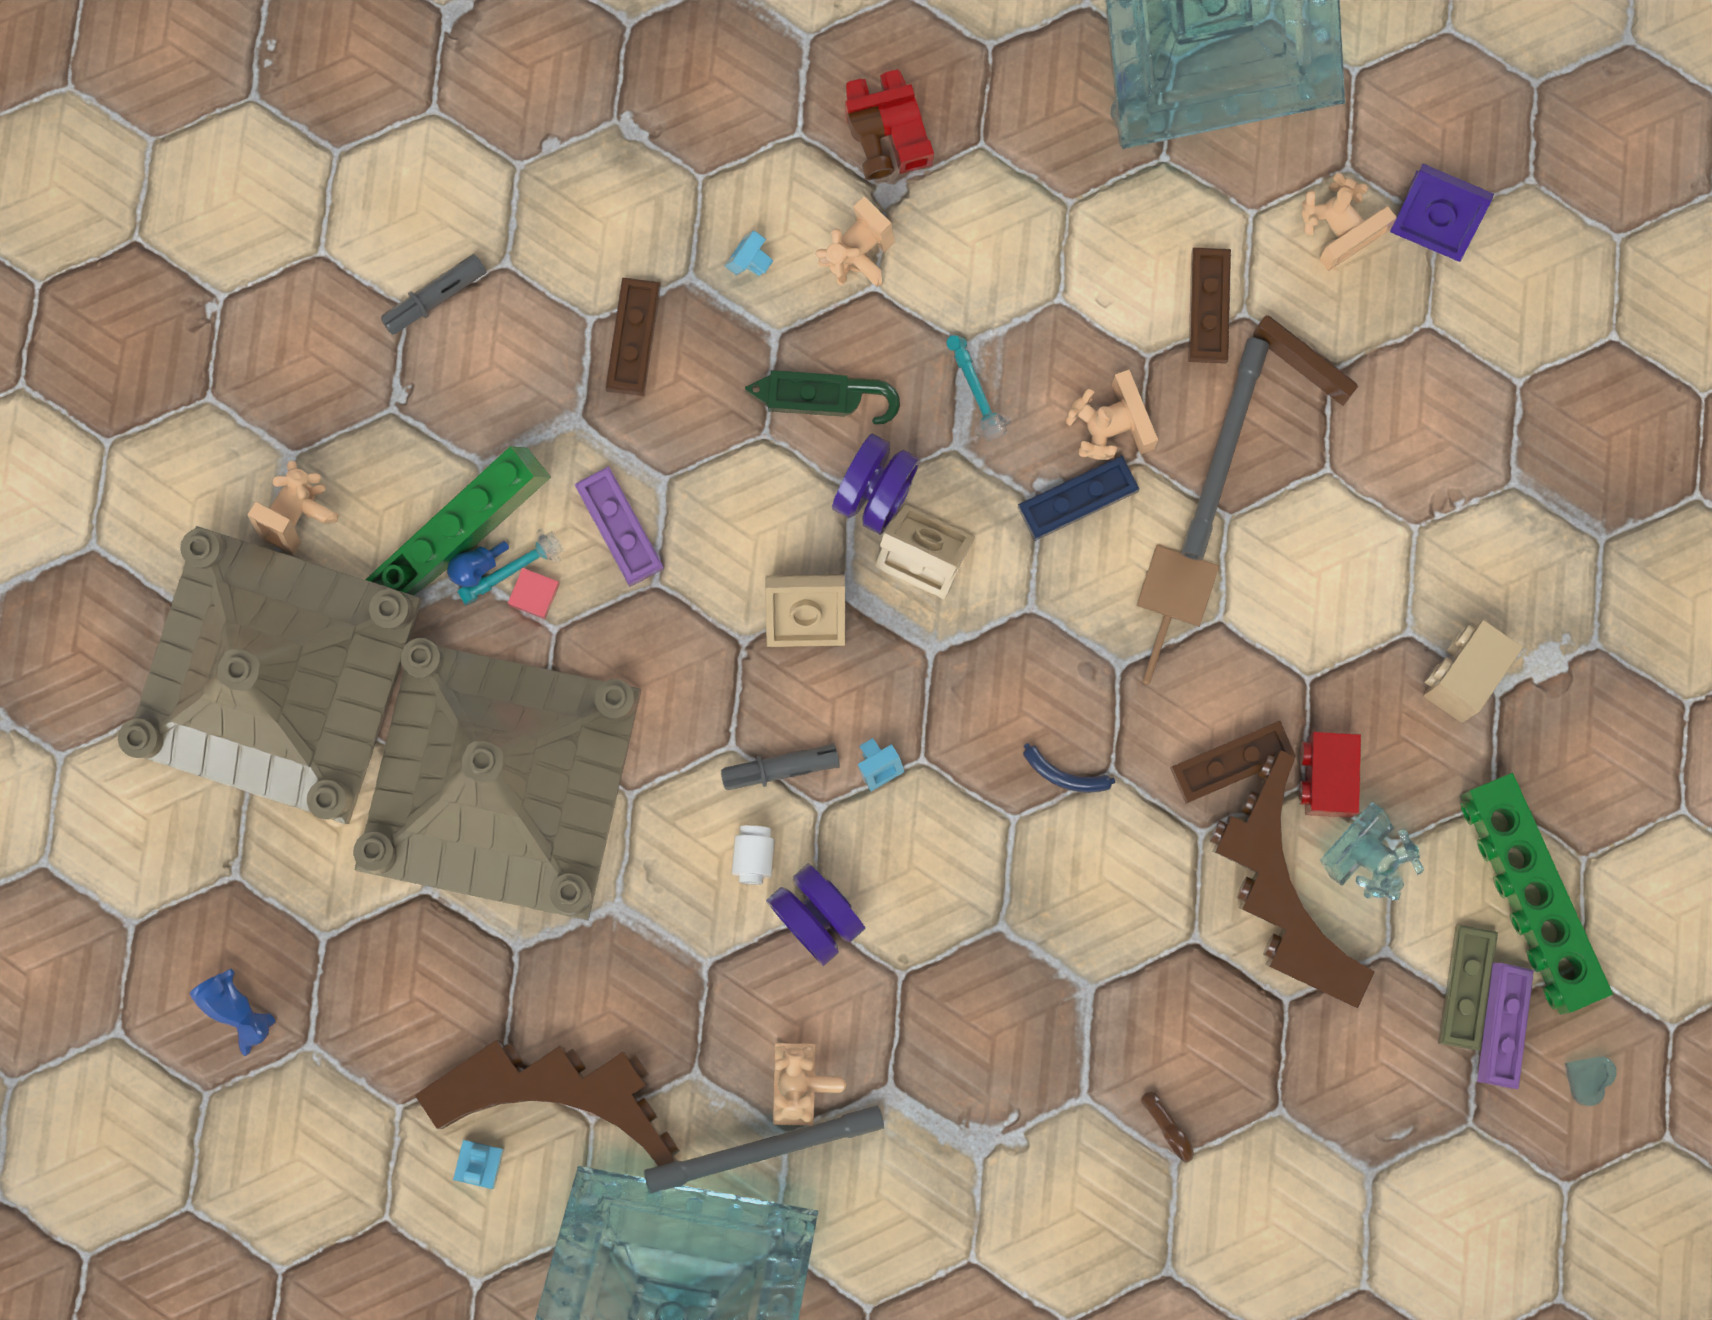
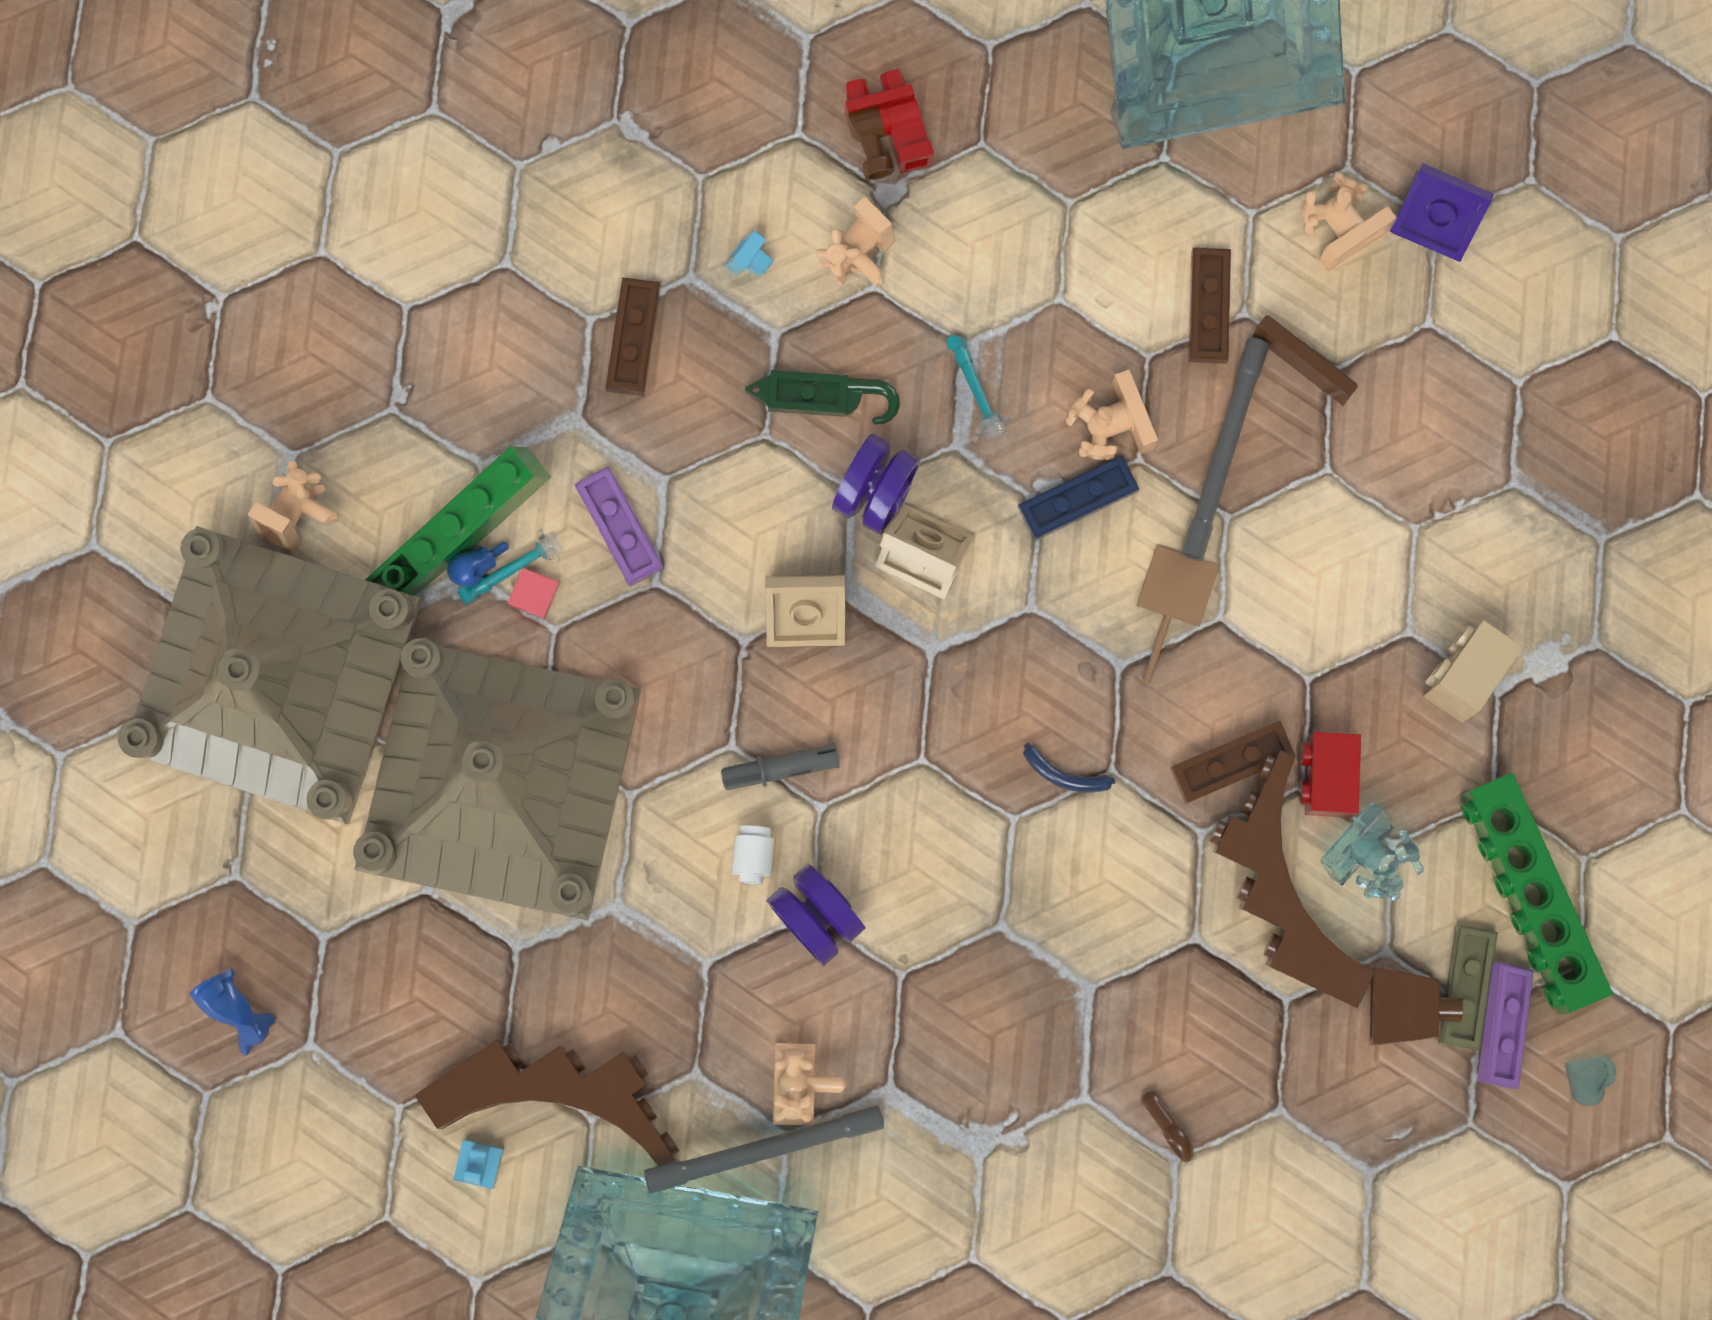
dark grey axle [381,254,487,335] -> none
medium azure tile [857,738,905,792] -> none
none -> reddish brown torso [1370,967,1463,1046]

